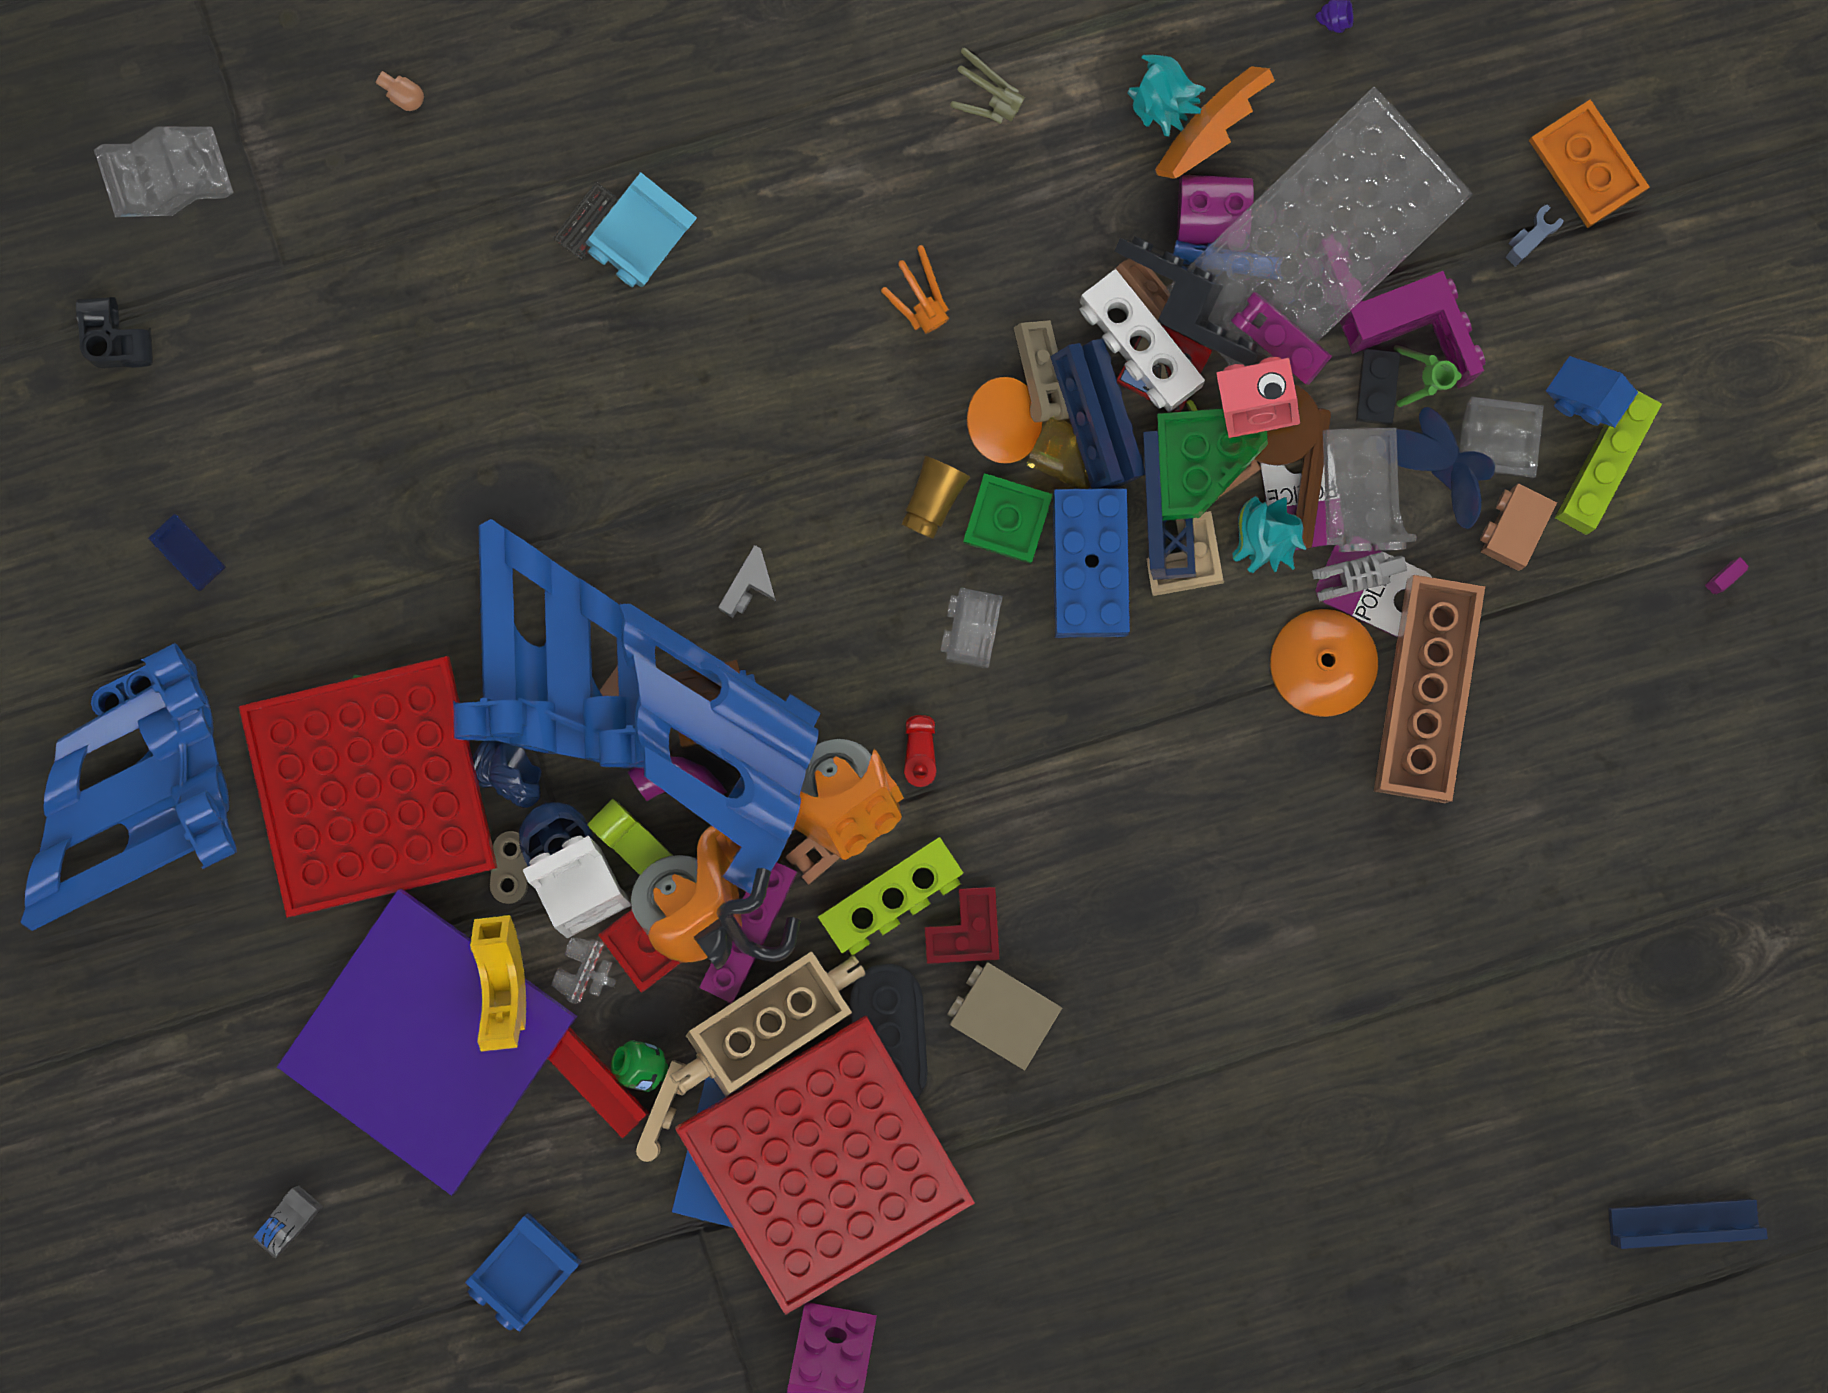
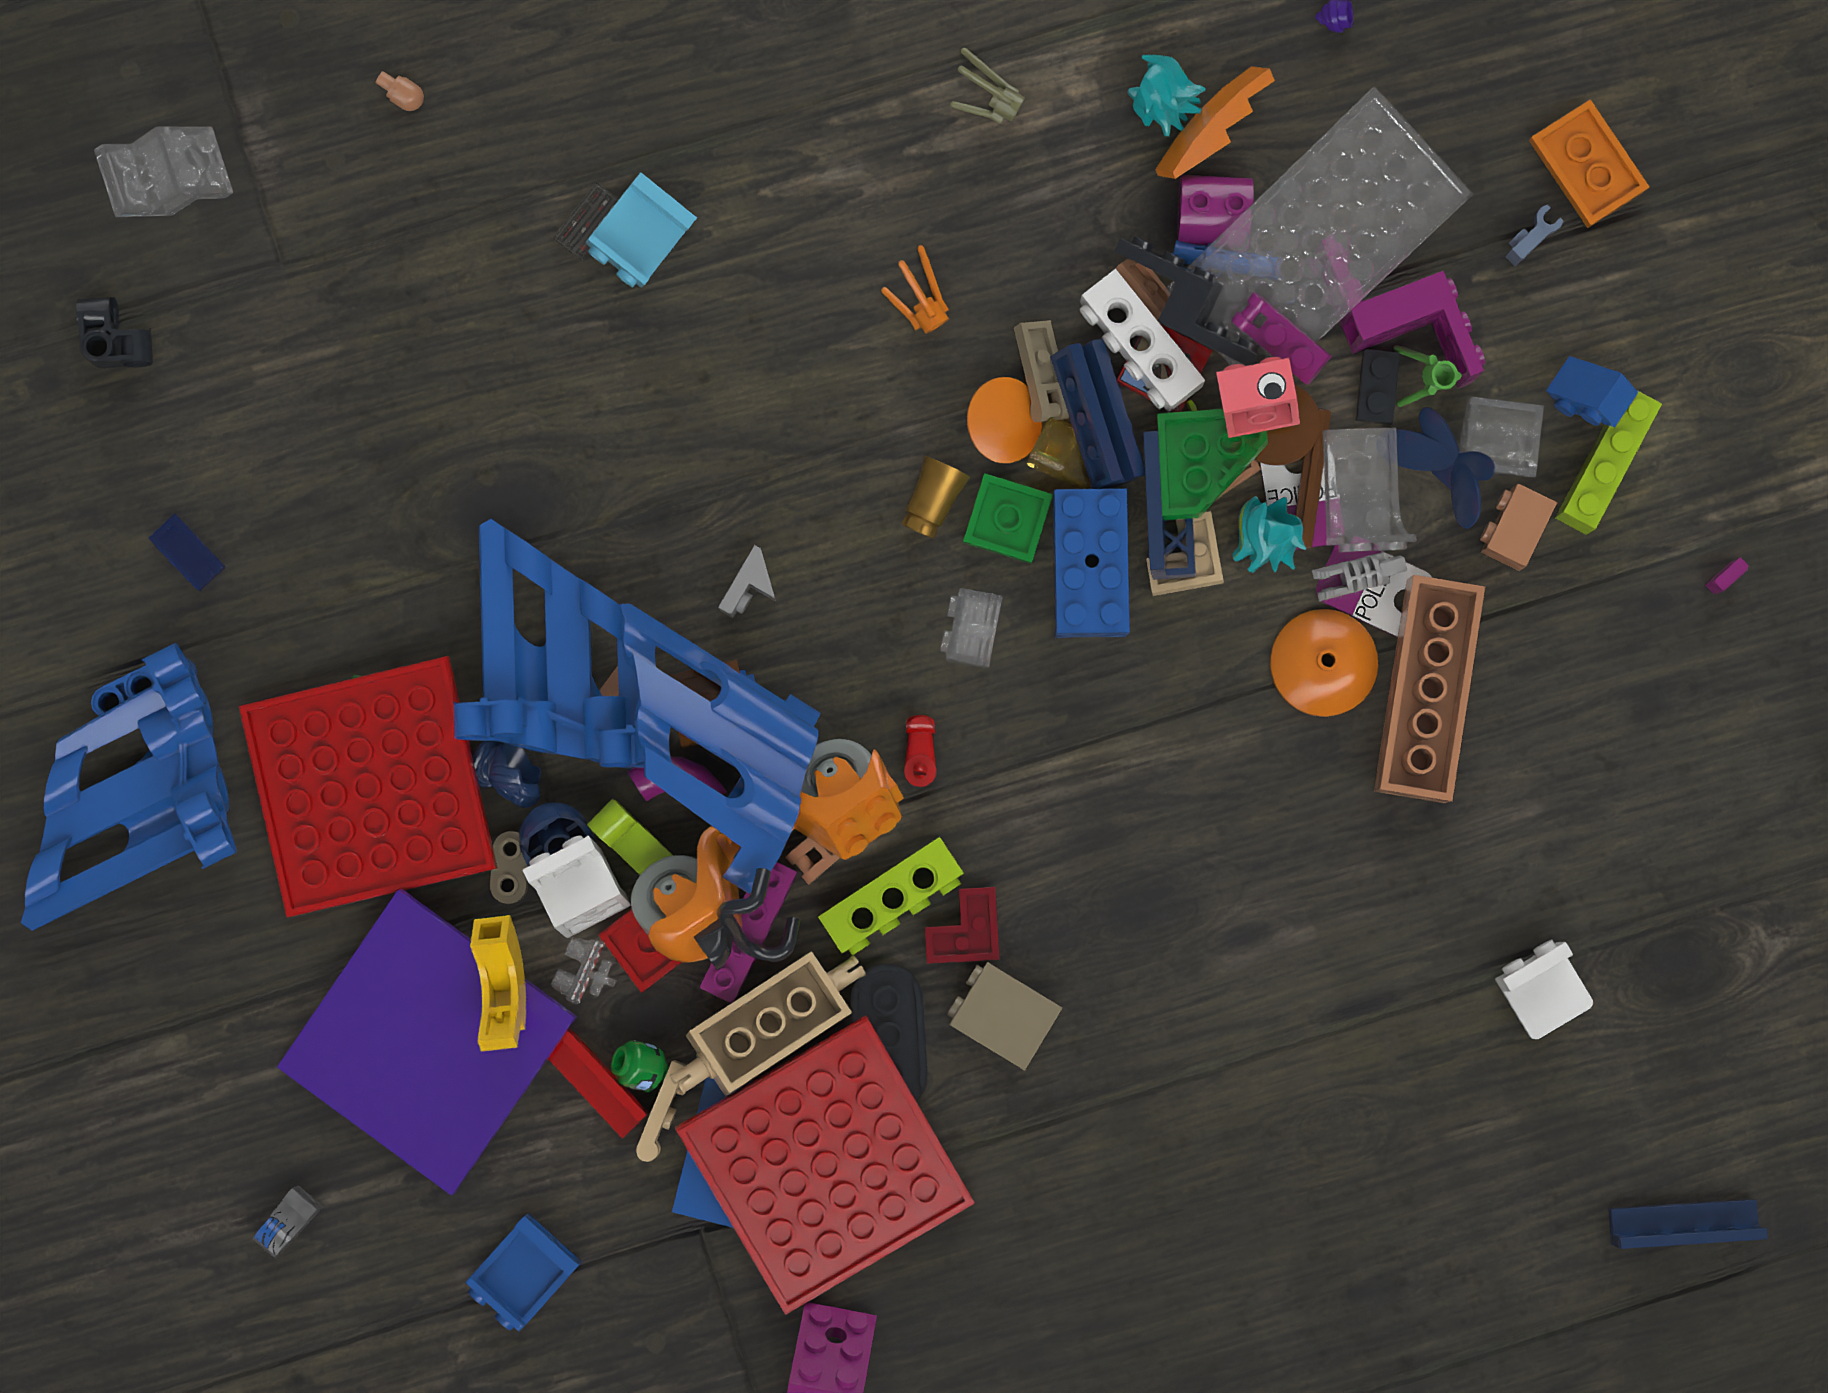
none -> white bracket [1495,940,1593,1039]

